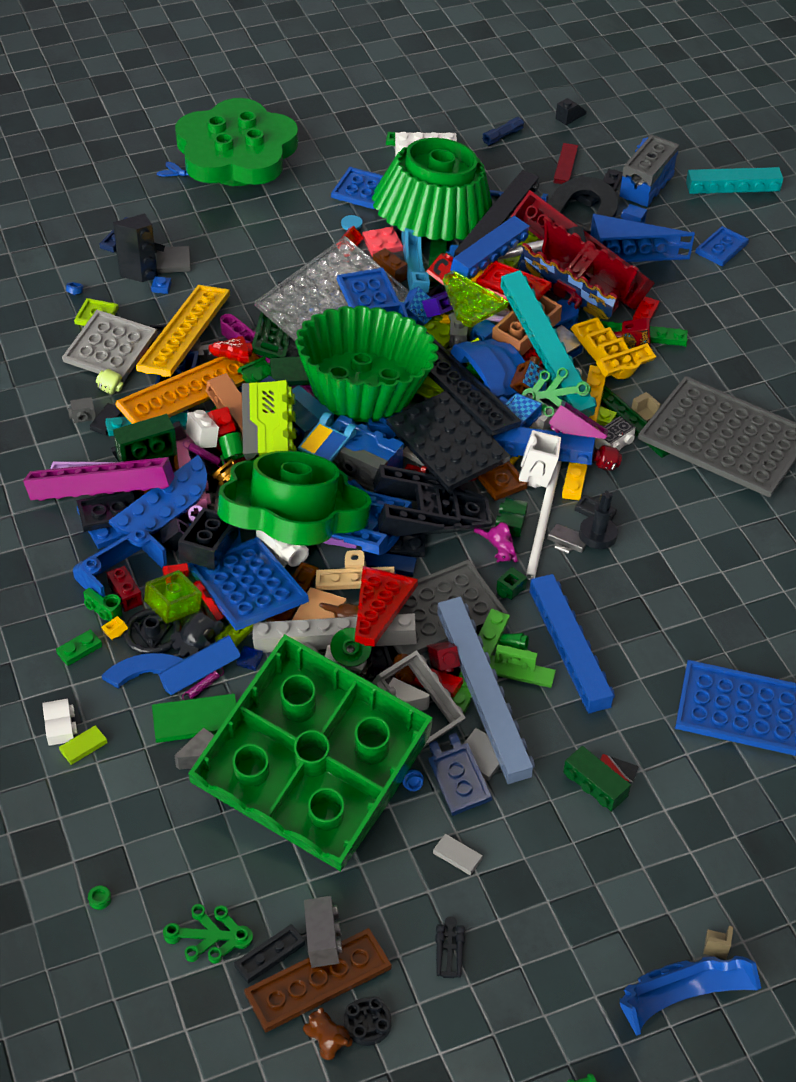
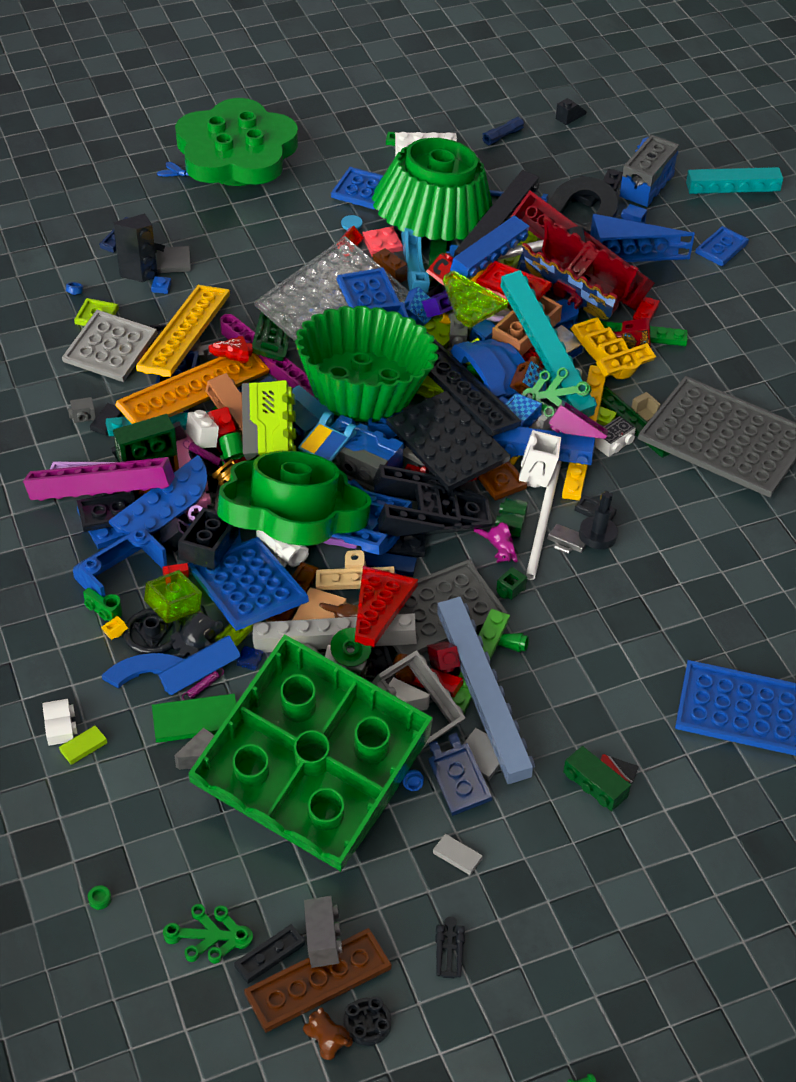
green plate [56,629,102,666] -> none
yellowish green head [96,369,124,395] -> none
dark red brick [107,565,143,612] -> none
red tile [192,580,223,621] -> none
green plate [237,357,271,383] -> none
dark green tile [270,357,310,386] -> none
bright green bracket [489,644,556,688] -> none
blue brick [529,574,615,713] -> none
dark red tile [553,143,578,184] -> none
dark red head [593,445,622,471] -> none
blue windscreen [619,956,761,1036] -> none
dark tan panel [703,926,733,959] -> none

